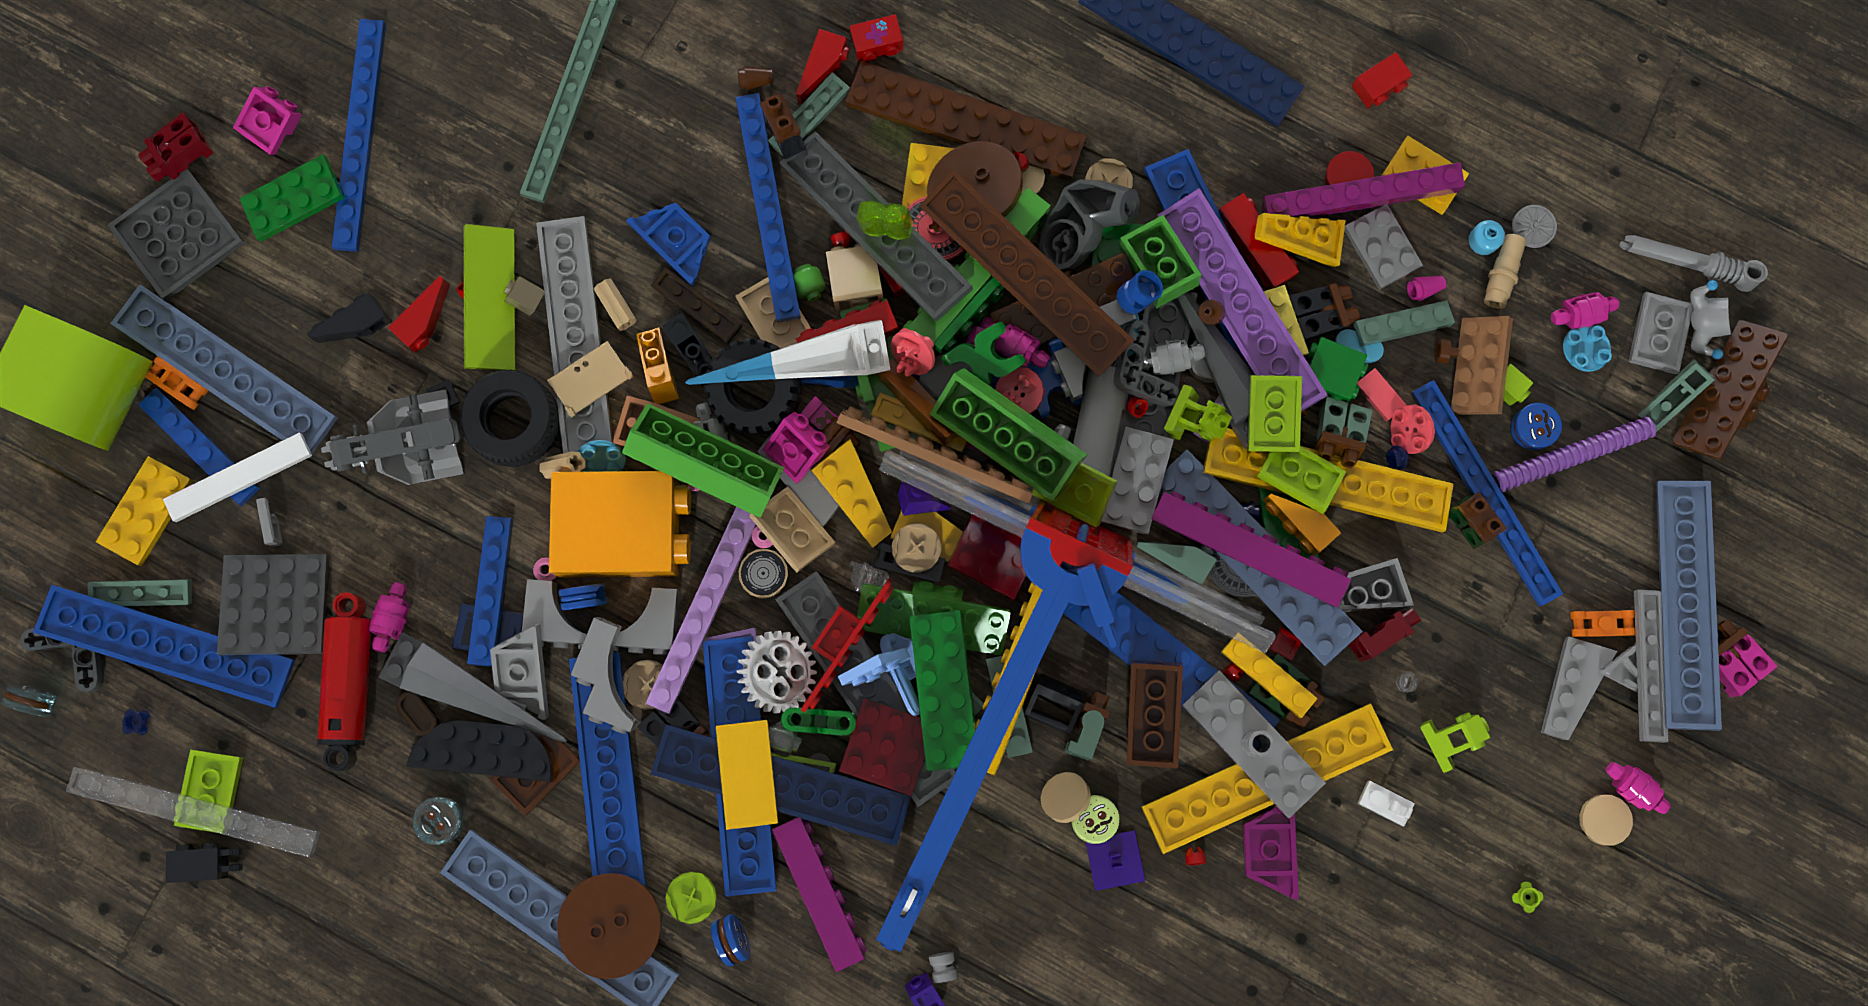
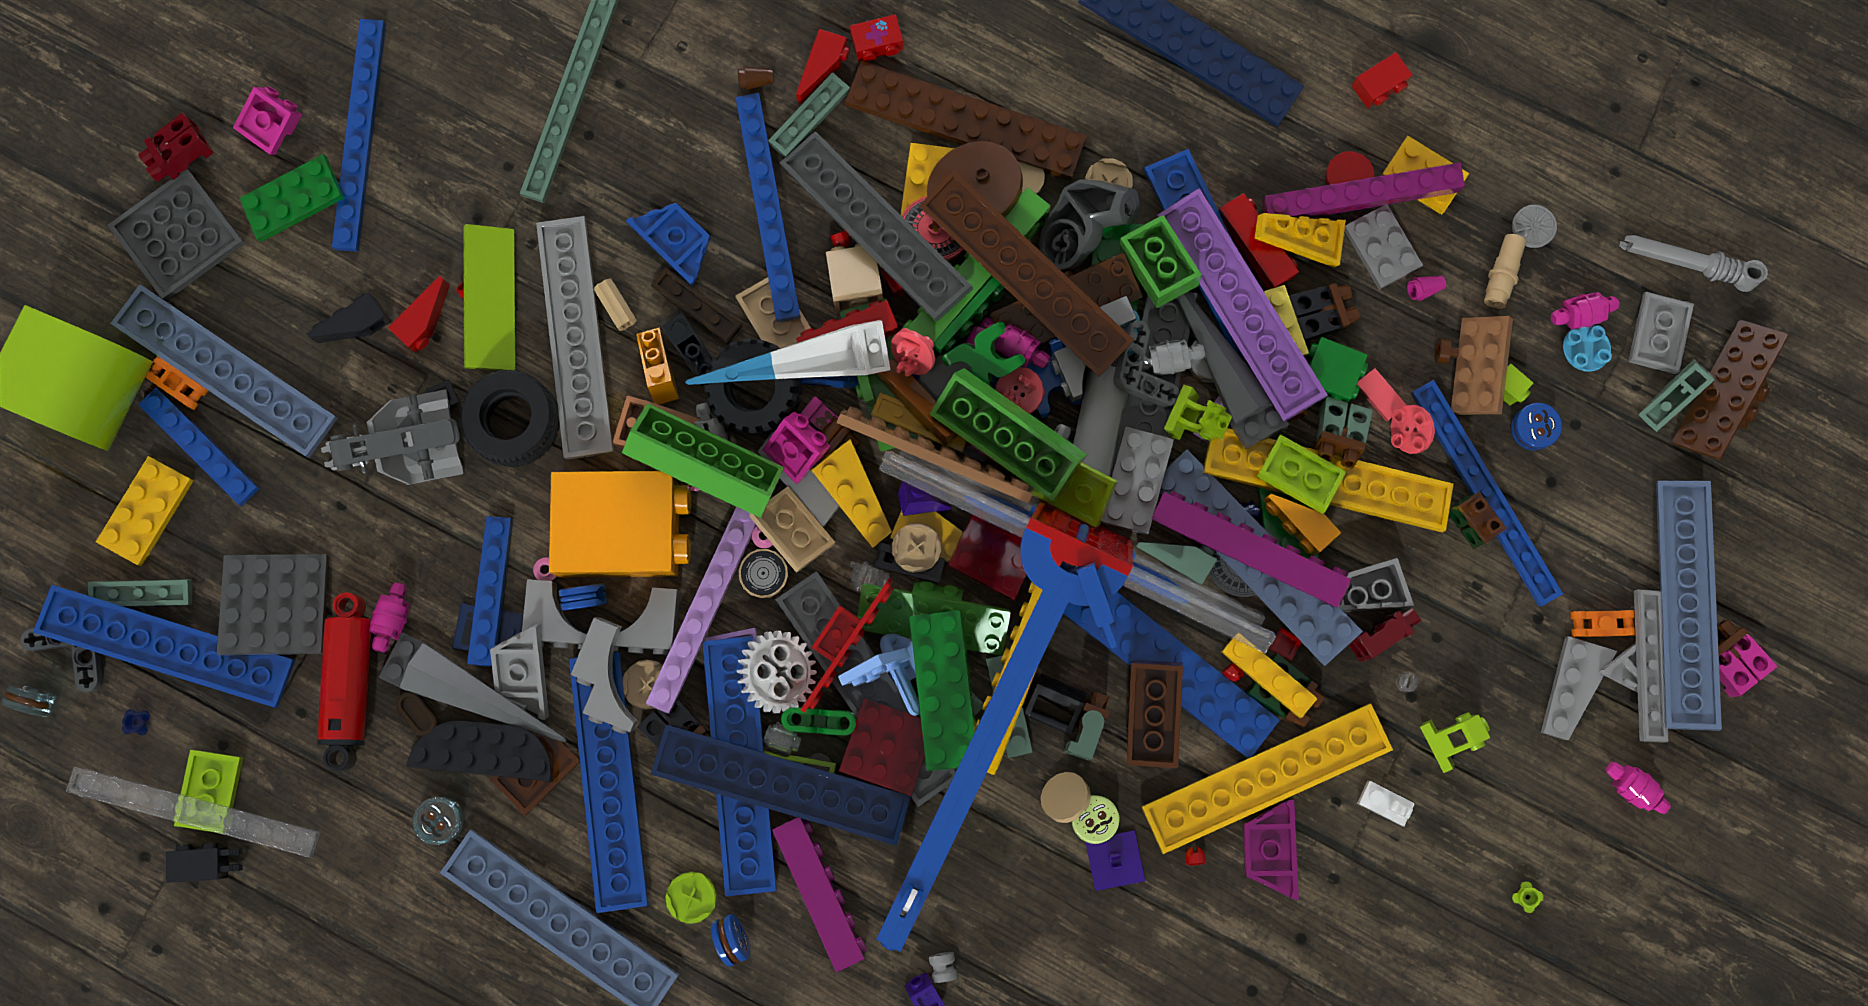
white tile [163,433,312,522] -> none
light grey tile [256,498,283,547] -> none
dark tan brick [504,276,545,316] -> none
tan axle [540,451,585,479] -> none
tan door [547,341,633,418] -> none
reddish brown plate [557,873,662,979] -> none
medium azure dish [577,440,626,472] -> none
yellow tile [716,720,778,830] -> none
reddish brown hips [760,93,807,159] -> none
bright green head [793,264,826,302] -> none
clear neon green brick [856,201,913,239] -> none
red hinge [1013,152,1029,173] -> none
blue wheel [1117,270,1163,314] -> none
red hinge [1126,396,1148,418] -> none
light grey plate [1182,671,1326,818] -> none
reddish brown tile [1198,300,1225,325] -> none
lime plate [1248,375,1302,452] -> none
medium azure tile [1334,329,1384,363] -> none
sand green plate [1354,300,1455,347] -> none
clear blue plate [1386,445,1409,470] -> none
medium azure head [1469,220,1505,255] -> none
medium lavender piece [1492,417,1656,492] -> none
tan tile [1579,795,1633,845] -> none
light grey piece [1690,280,1731,359] -> none

